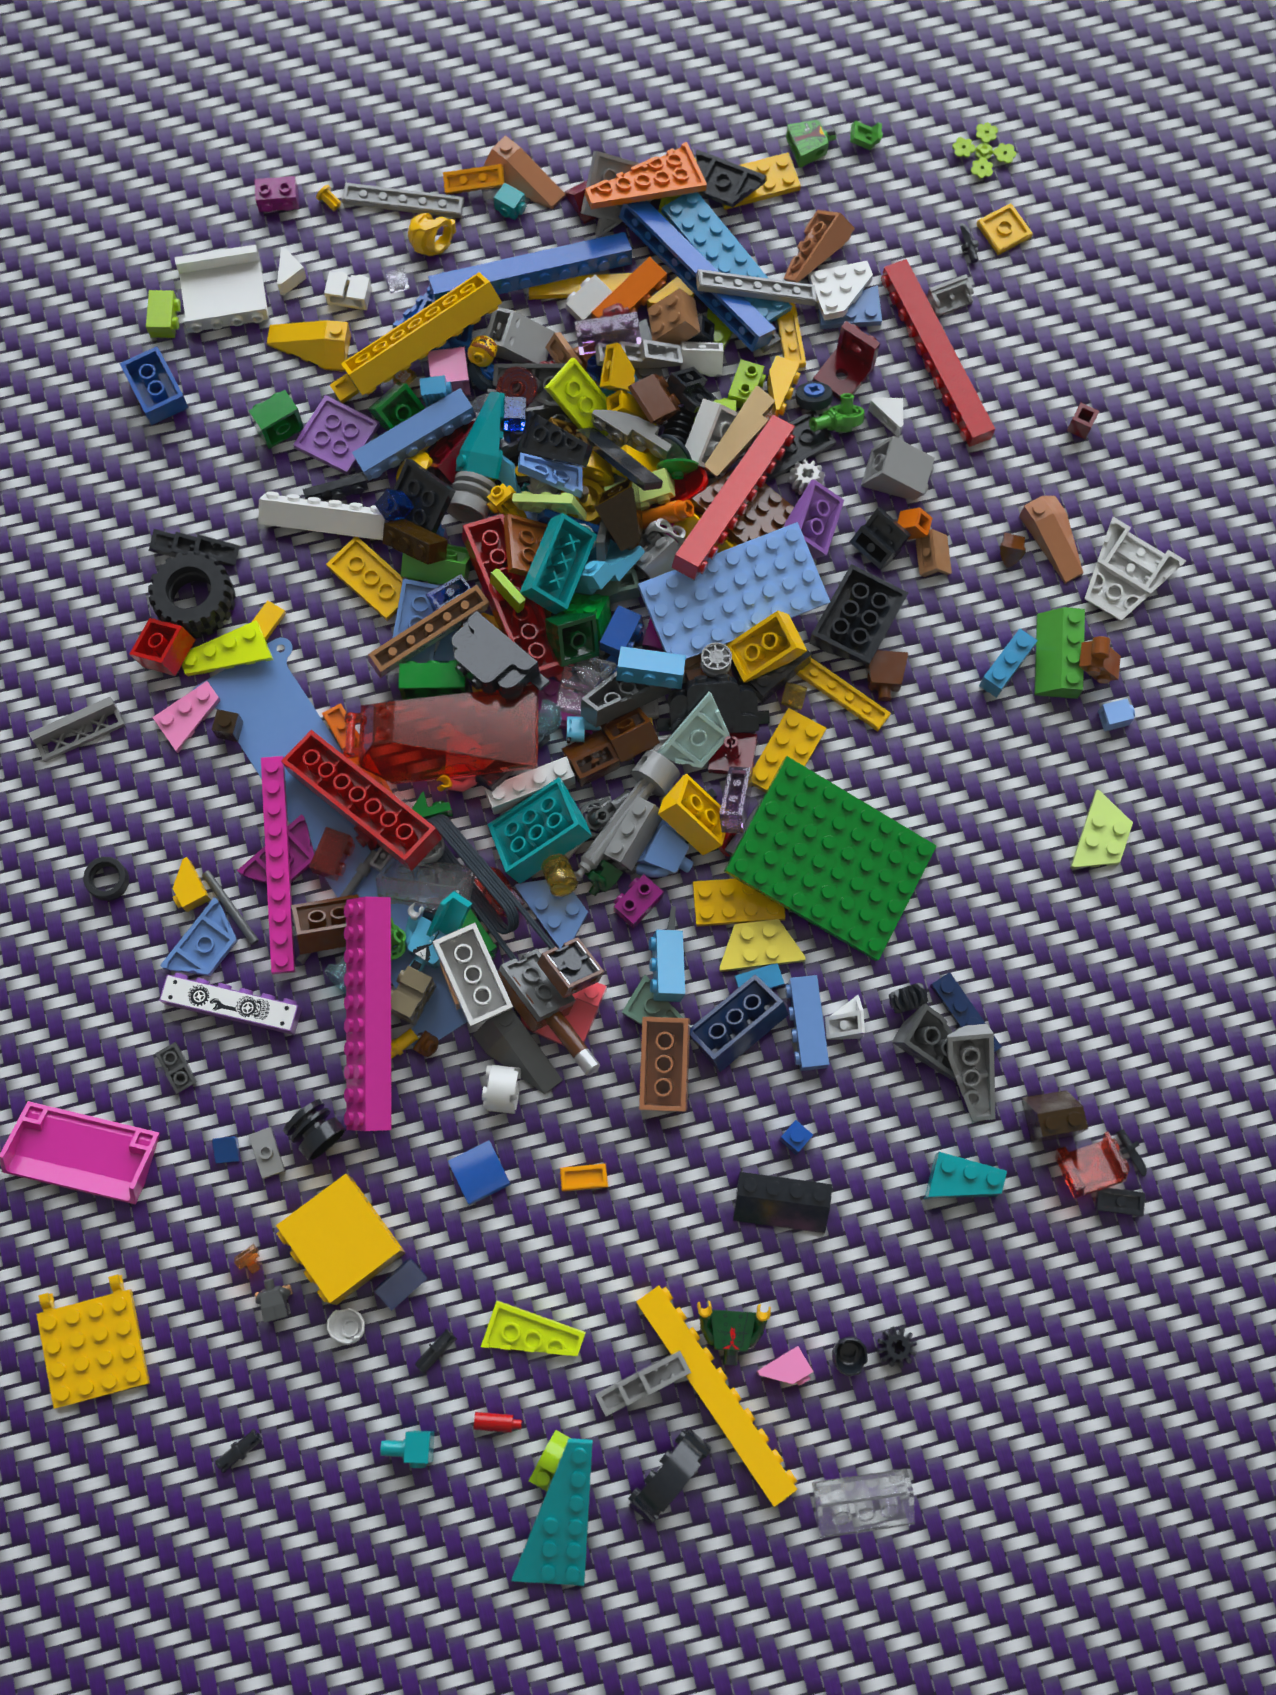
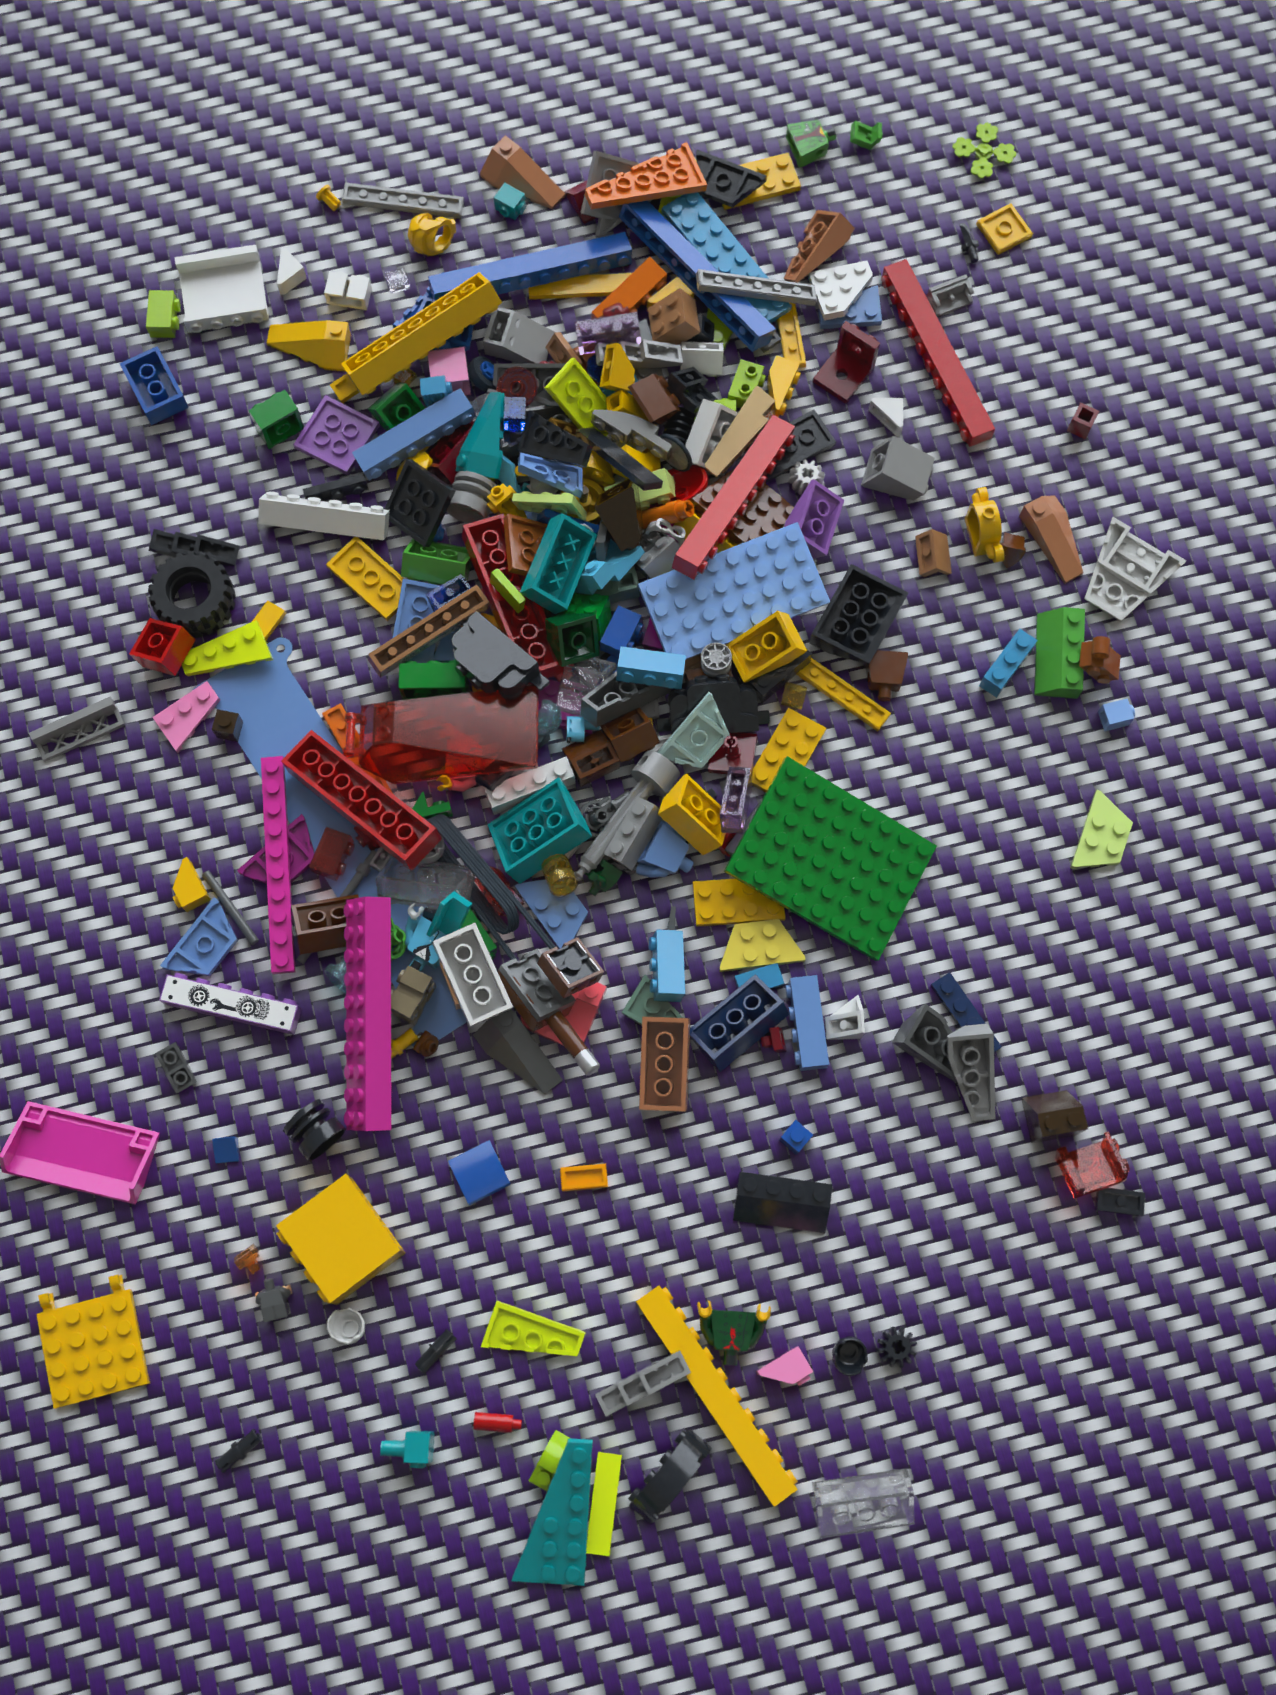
black tyre [83,856,129,901] -> none
light grey plate [249,1127,285,1179] -> none
magenta brick [254,176,299,212] -> none
clear blue brick [374,489,414,521] -> none
dark blue hinge [374,1257,428,1311] -> none
dark brown brick [382,518,448,565] -> none
light orange plate [443,164,505,195] -> none
yellow head [467,335,497,367] -> none
white brick [482,1065,521,1114] -> none
white brick [566,275,612,327] -> none
magenta brick [613,874,664,929] -> none
green dish [656,458,699,480] -> none
black wheel [795,382,833,411] -> none
bright green pin [809,393,864,432] -> none
black brick [850,507,911,569] -> none
black gear [889,983,928,1014] -> none
orange brick [897,507,932,540] -> none
teal wedge [924,1152,1007,1199] -> none
black piece [1116,1129,1147,1177] -> none
none -> neon yellow tile [586,1452,622,1556]
none -> dark red tile [761,1026,787,1053]
none -> yellow piece [964,487,1004,563]

